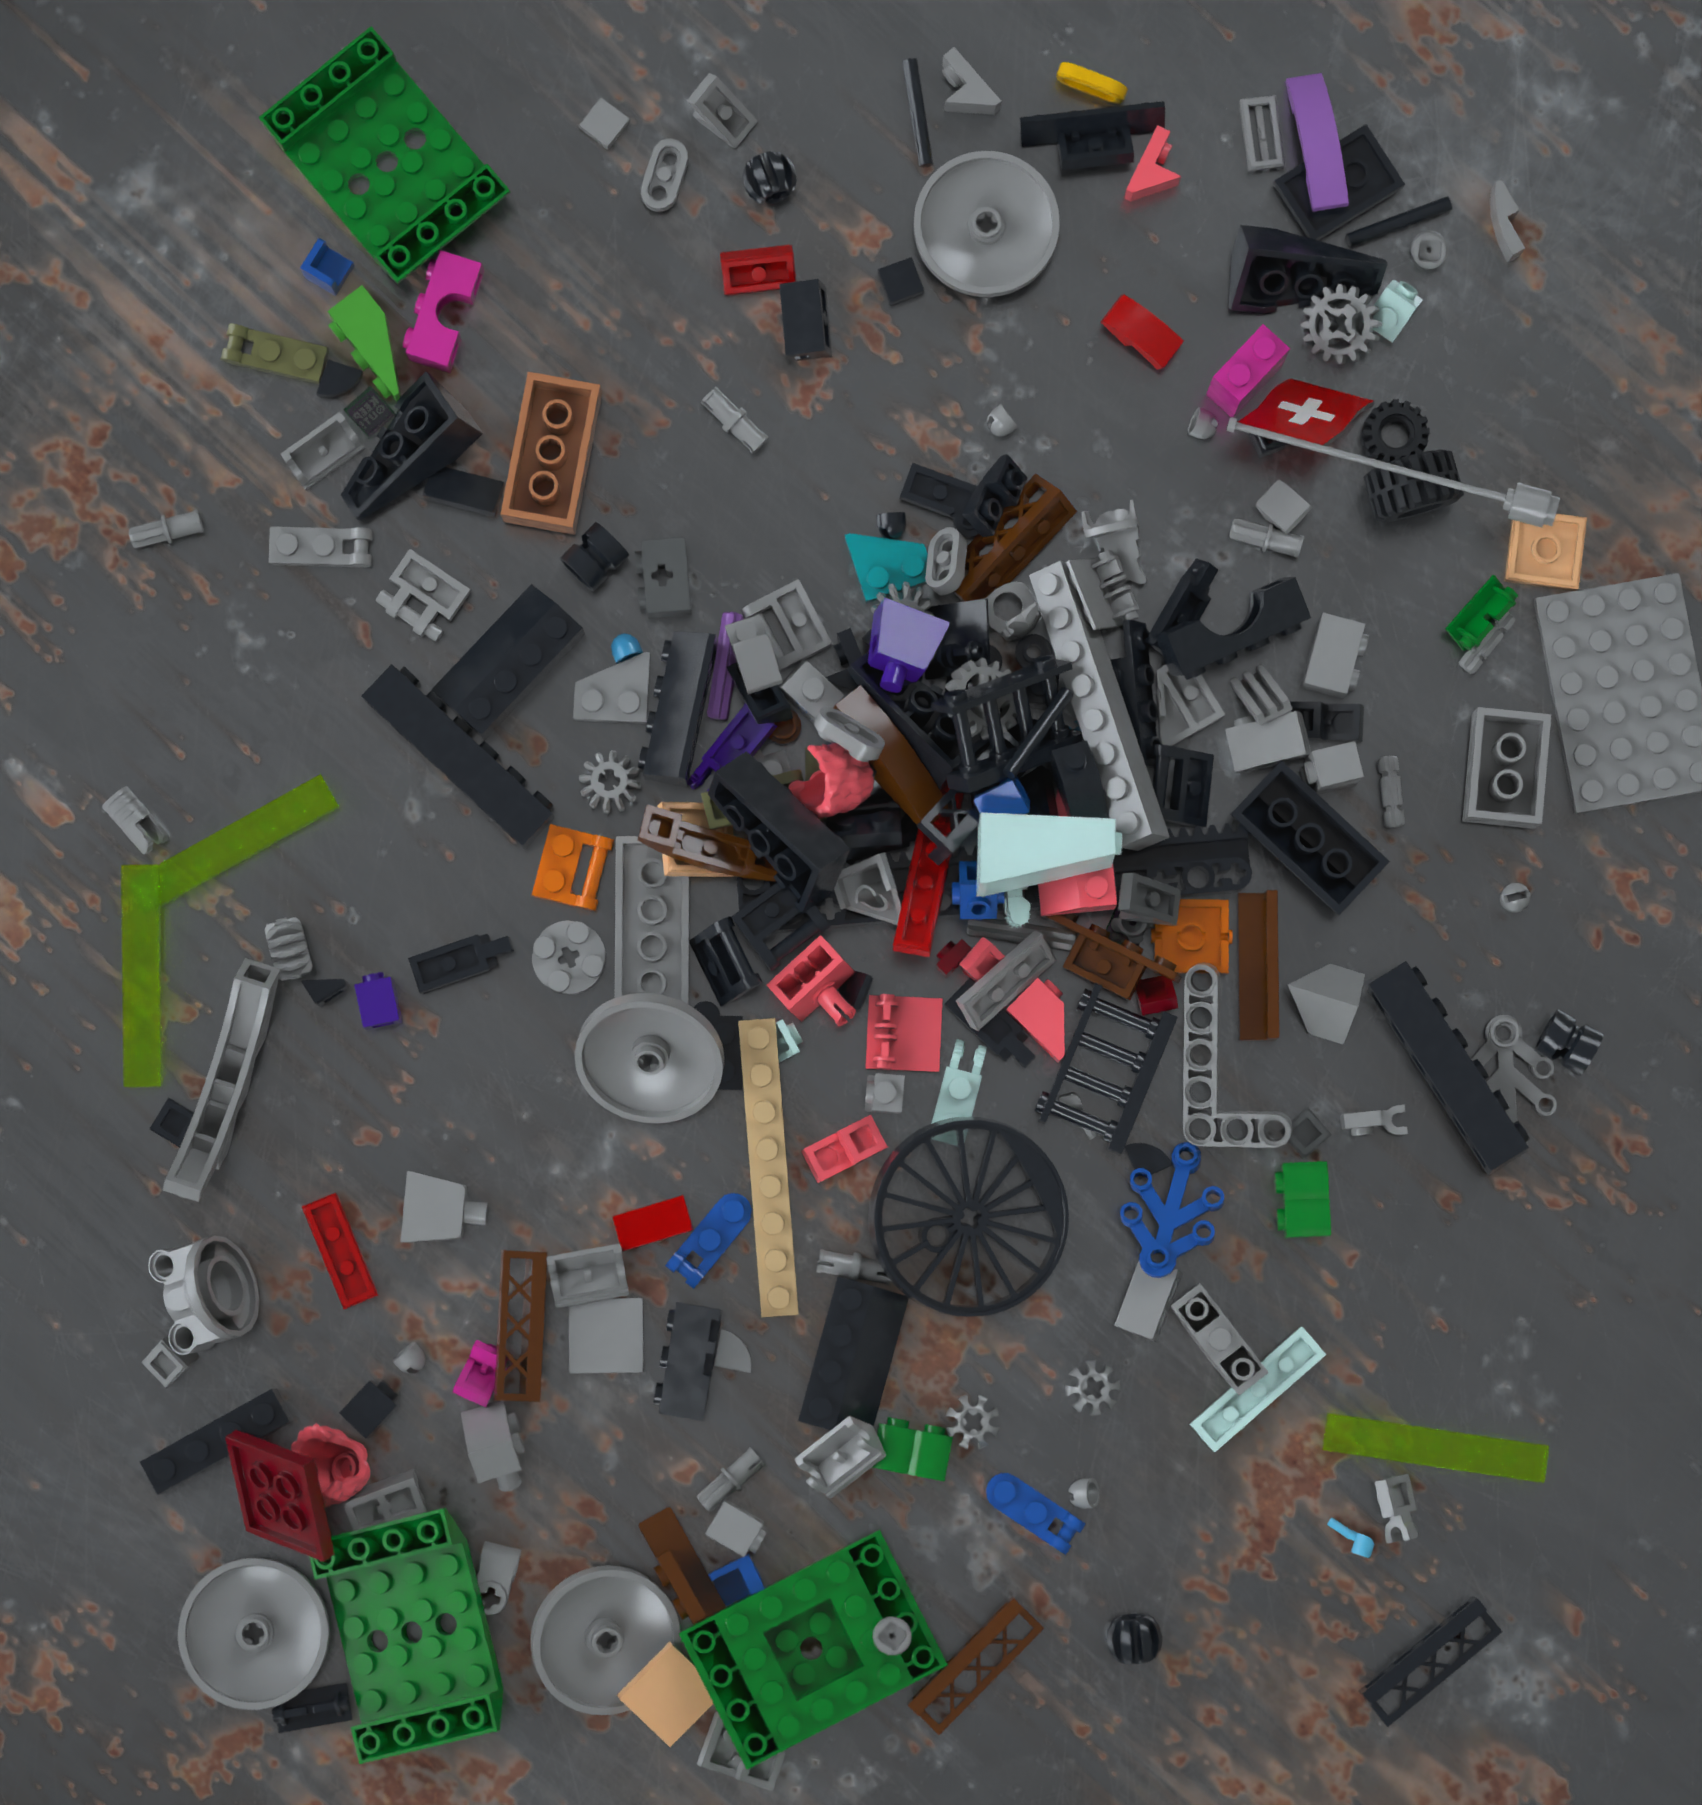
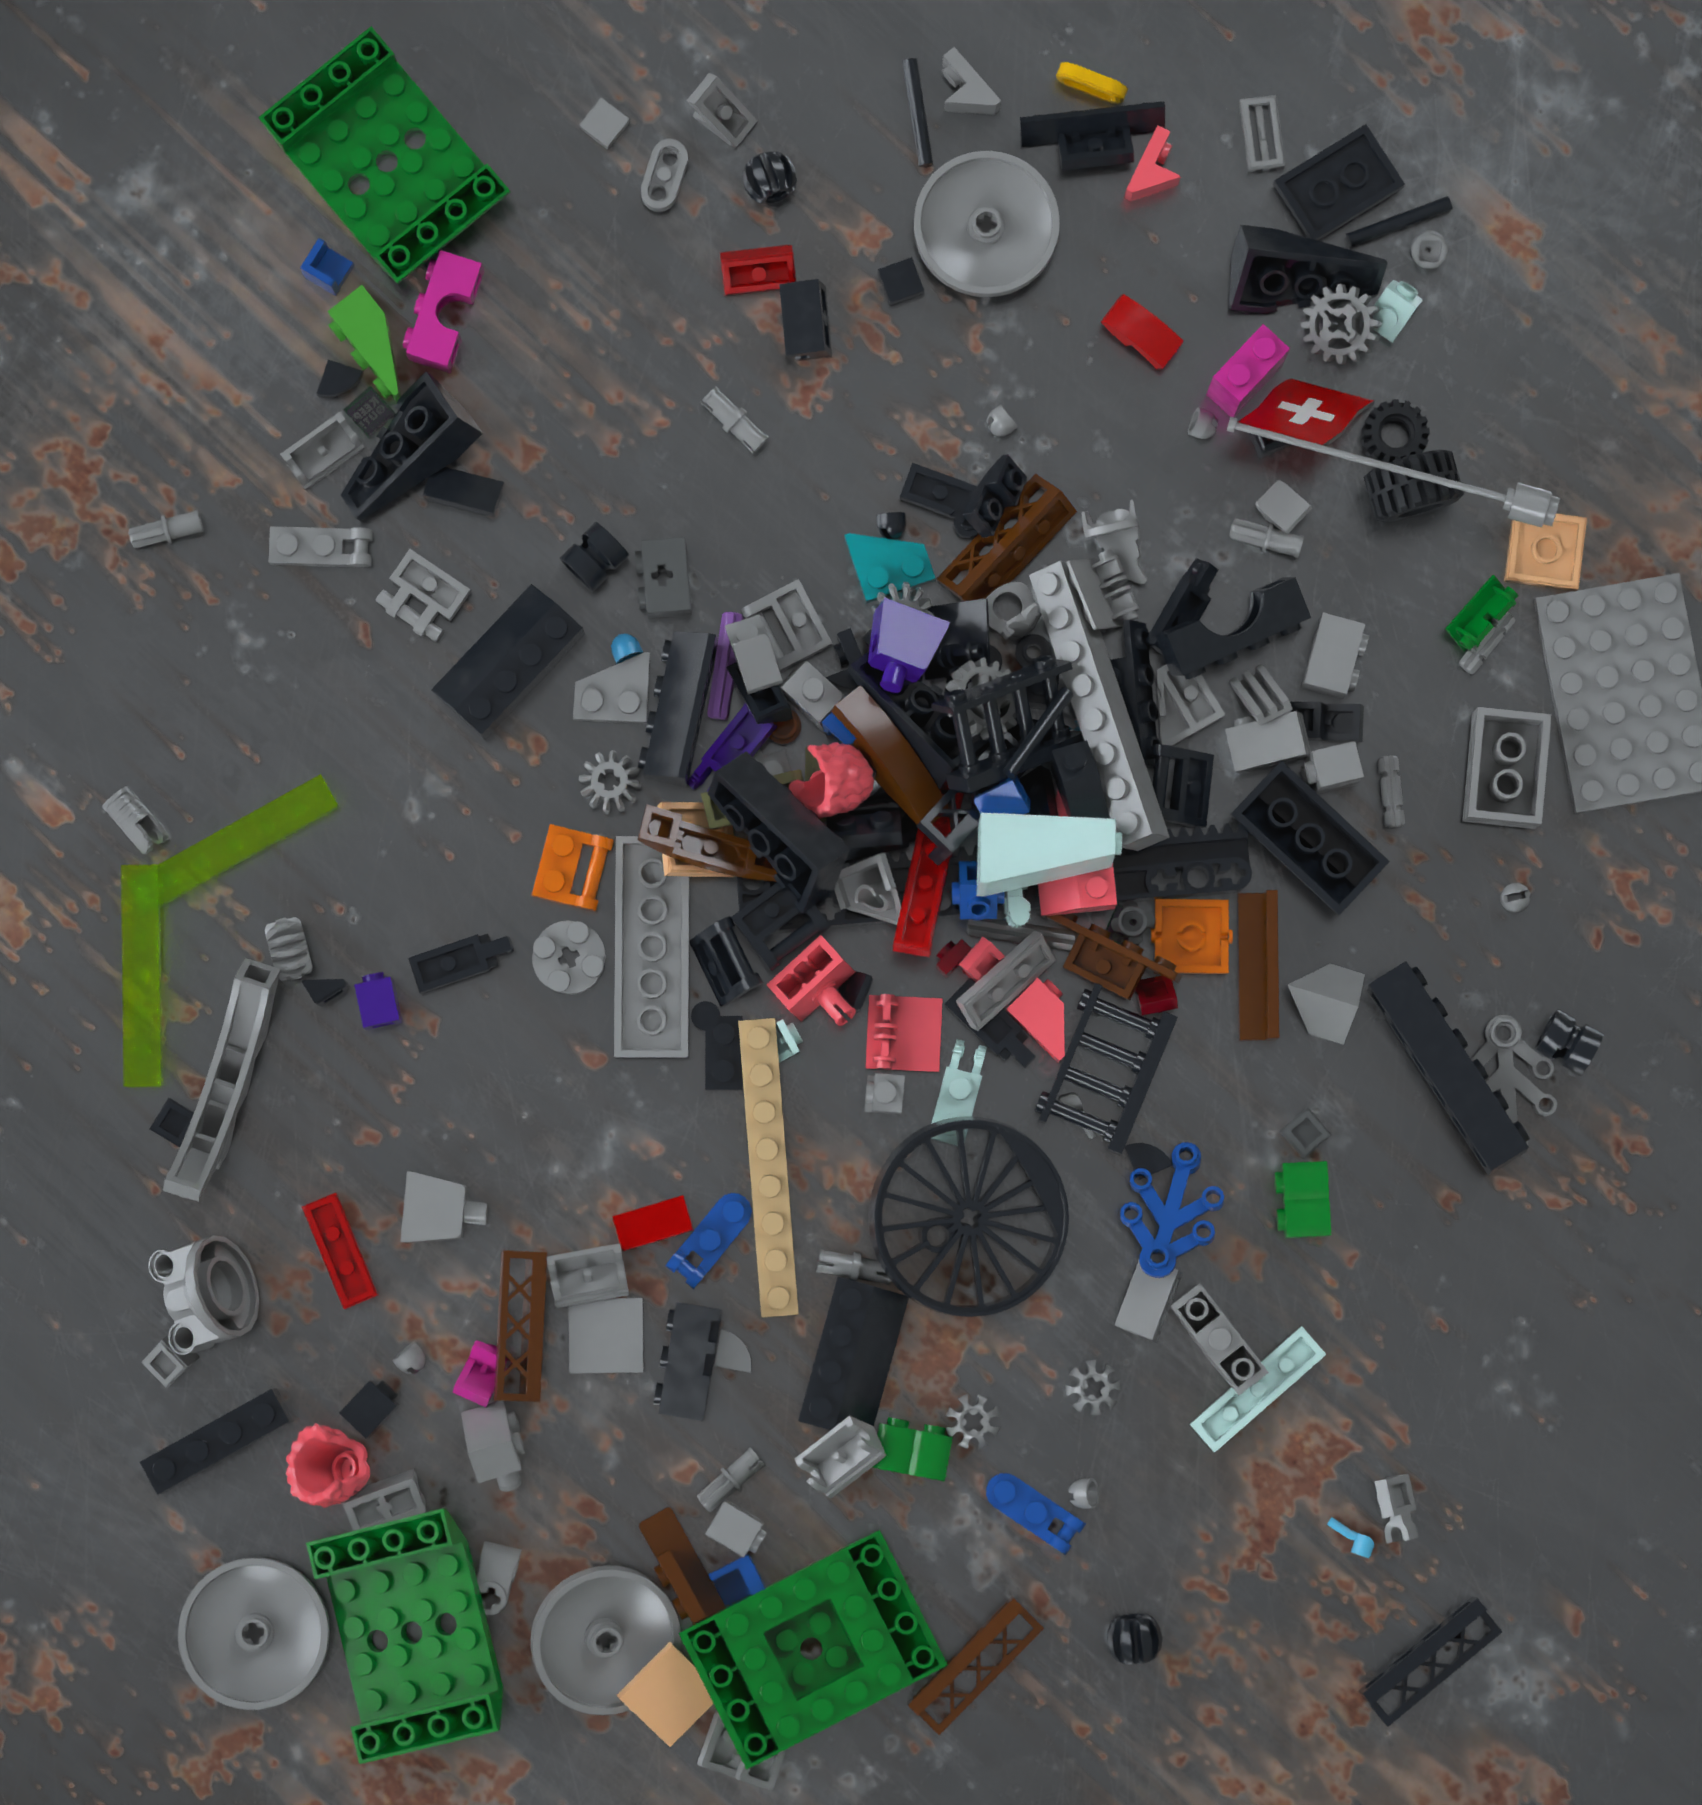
olive plate [220,324,329,384] -> none
dark red plate [225,1430,334,1562] -> none
black hinge [272,1683,353,1733] -> none
black brick [362,664,555,850] -> none
nougat brick [500,372,602,535] -> none
light grey dish [575,993,724,1123] -> none
coral slope [801,1115,888,1184] -> none
light grey plate [814,707,885,762] -> none
light grey tile [873,1617,911,1655] -> none
light grey plate [925,527,967,595] -> none
dark grey slope [1118,873,1181,926] -> none
light grey beam [1183,962,1293,1148] -> none
medium lavender slope [1286,73,1349,212] -> none
clear neon green tile [1322,1413,1549,1483] -> none
light grey plate [1340,1104,1408,1136] -> none
light grey slope [1490,179,1525,263] -> none

